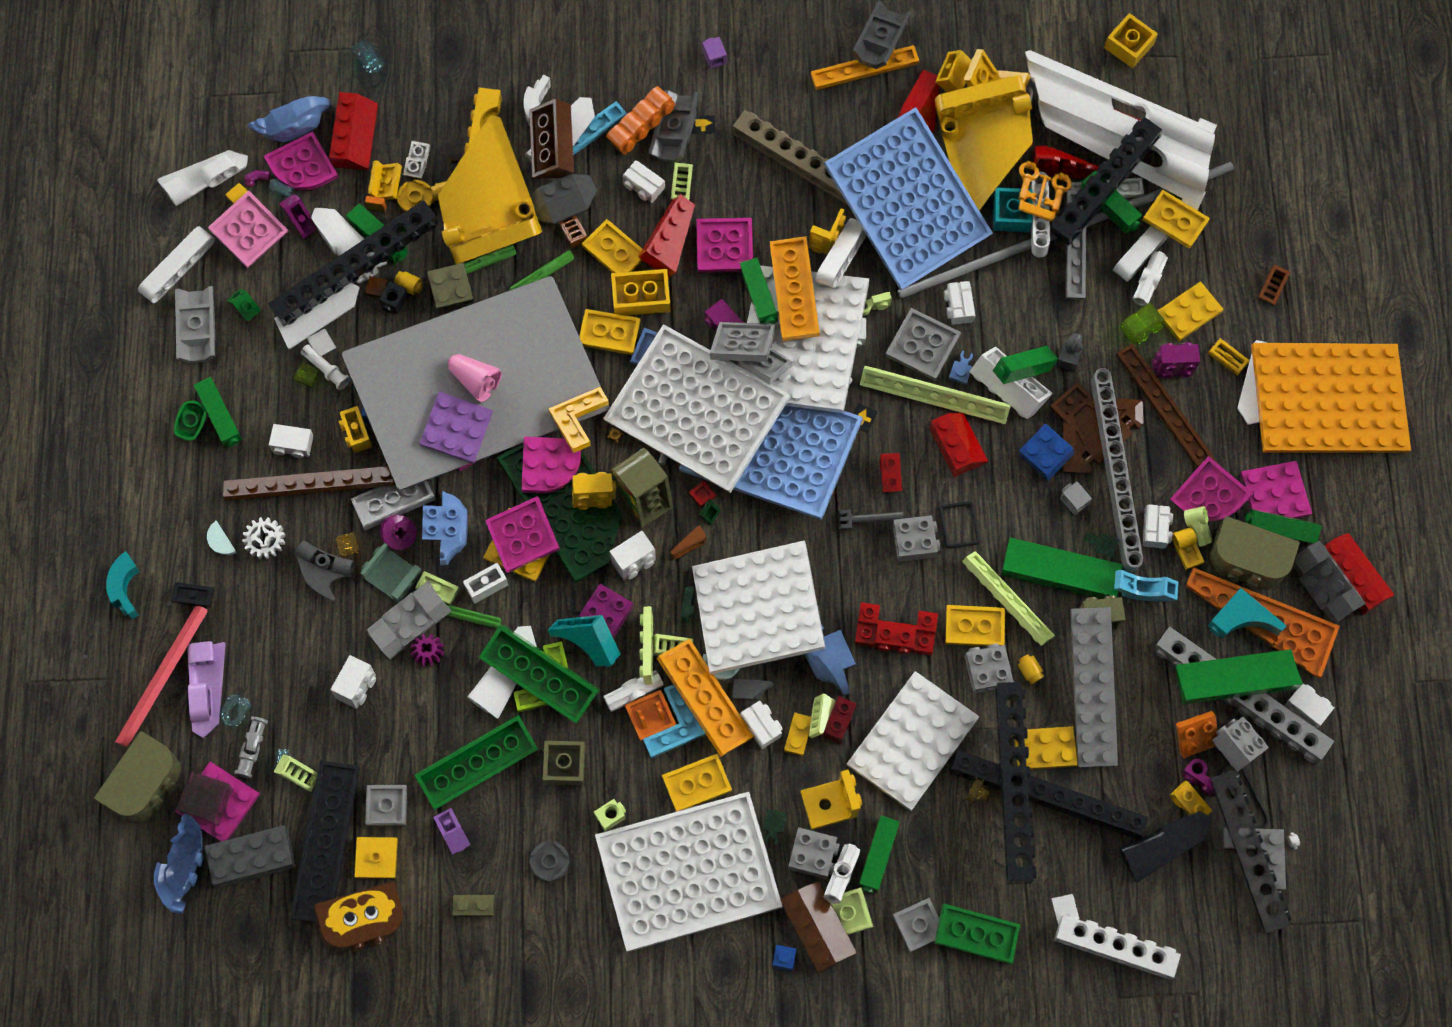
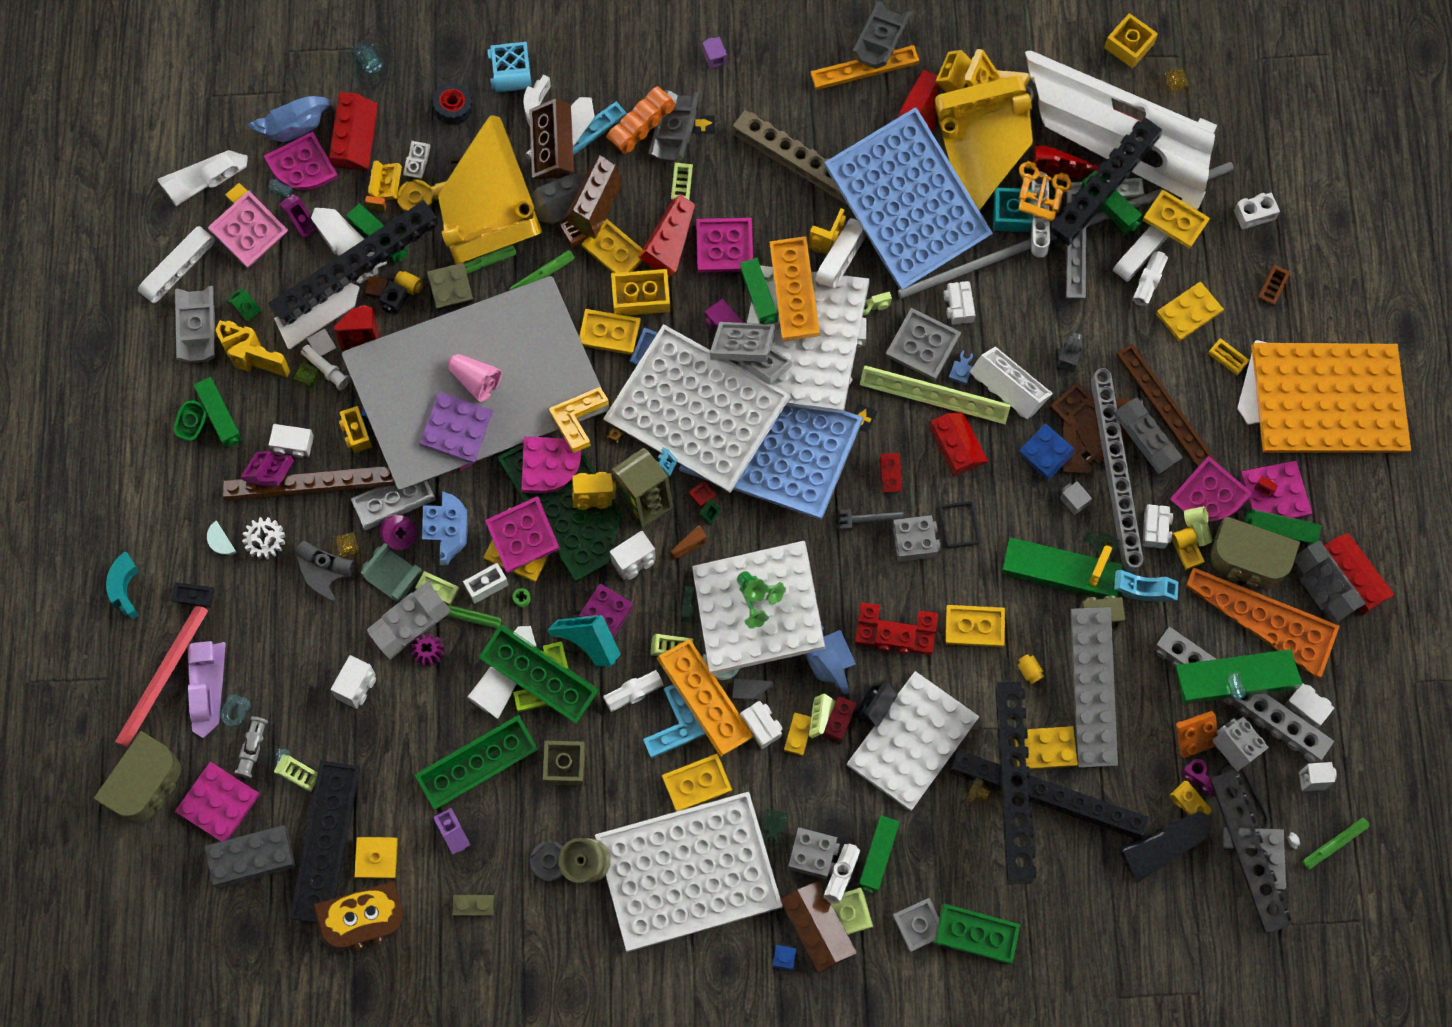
medium blue animal [154,813,204,914] -> none
clear smoke brick [176,771,233,826] -> none
magenta arm [244,170,271,187] -> none
light grey plate [365,785,408,826] -> none
yellow arch [465,88,502,152] -> none
yellowish green brick [594,799,626,832] -> none
white brick [623,160,665,203] -> none
orange plate [625,690,676,742] -> none
yellowish green plate [639,606,653,685] -> none
yellow bracket [800,770,862,830] -> none
yellowish green plate [962,551,1055,646] -> none
light grey brick [964,644,1014,694] -> none
green brick [993,346,1058,384] -> none
white sticker [1051,894,1079,924] -> none
white brick [1054,914,1181,980] -> none
clear neon green brick [1119,303,1165,344] -> none
magenta brick [1152,342,1200,379] -> none
teal arch [1208,588,1286,639] -> none
none -> yellow piece [216,320,290,377]
none -> magenta slope [241,450,294,486]
none -> red slope [334,305,379,352]
none -> black wheel [432,82,473,125]
none -> medium azure piece [487,42,532,93]
none -> bright green bush [513,588,531,607]
none -> olive wheel [559,838,611,883]
none -> reddish brown slope [564,156,622,239]
none -> medium azure tile [657,447,677,476]
none -> bright green plant [737,571,786,629]
none -> black slope [853,681,898,728]
none -> yellow tile [1089,545,1112,587]
none -> dark grey piece [1113,397,1183,474]
none -> clear yellow tile [1165,69,1189,92]
none -> clear light blue pin [1227,673,1246,699]
none -> white brick [1234,193,1280,230]
none -> red plate [1254,476,1279,498]
none -> white brick [1299,762,1337,792]
none -> bright green axle [1302,818,1369,870]

